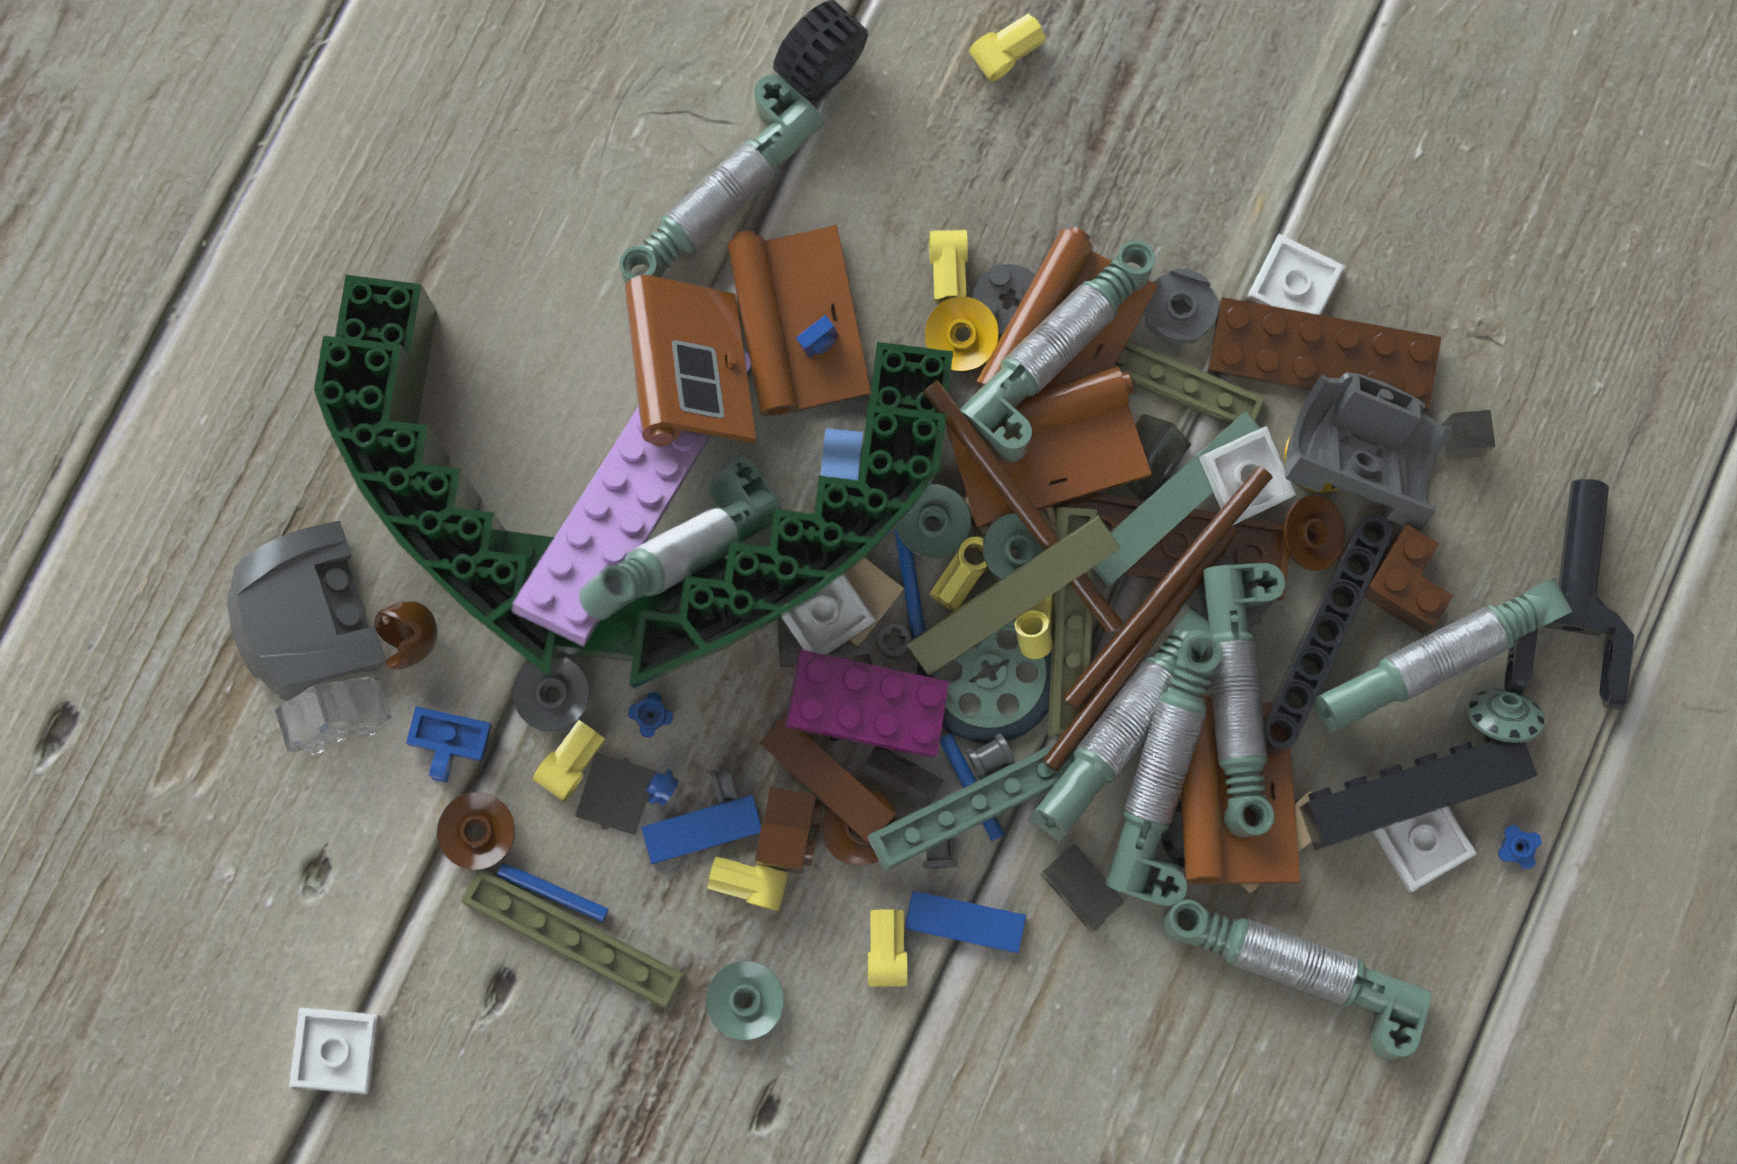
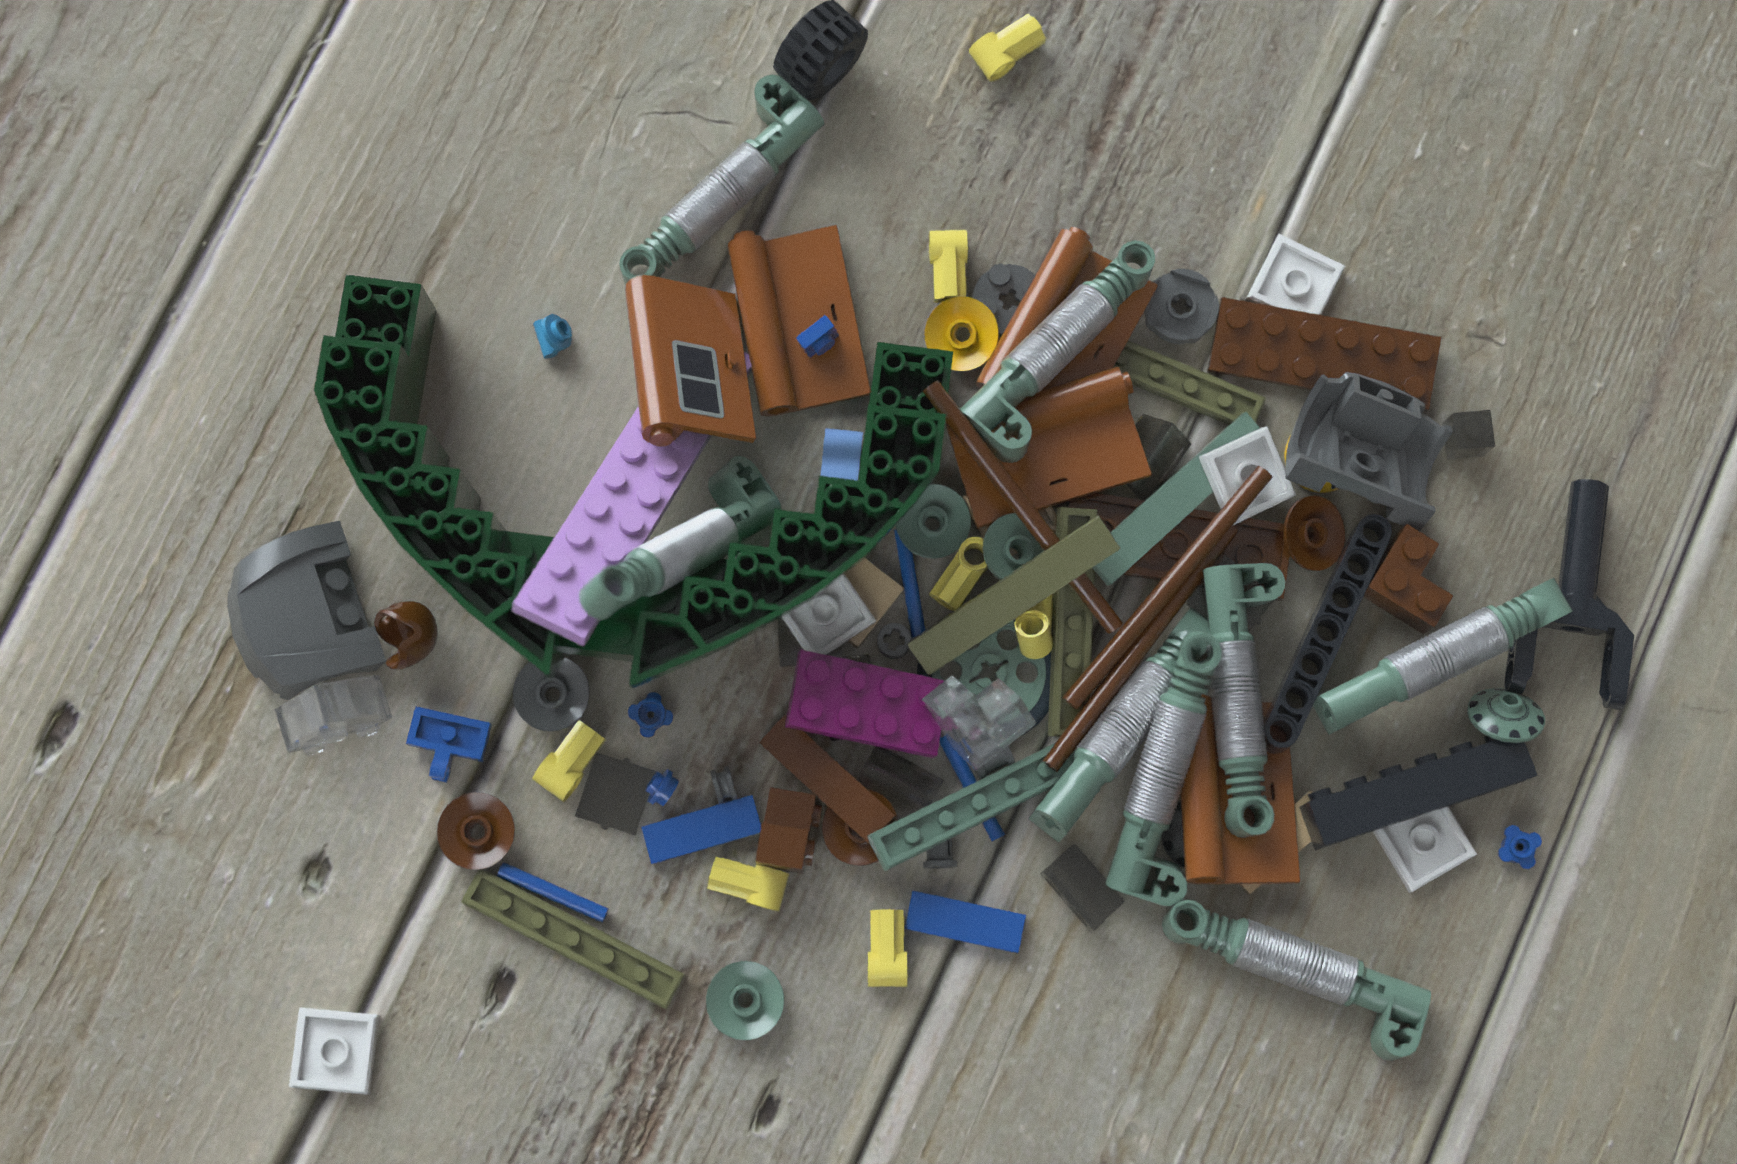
none -> dark azure plate [533,314,572,359]
none -> clear brick [922,676,1036,771]

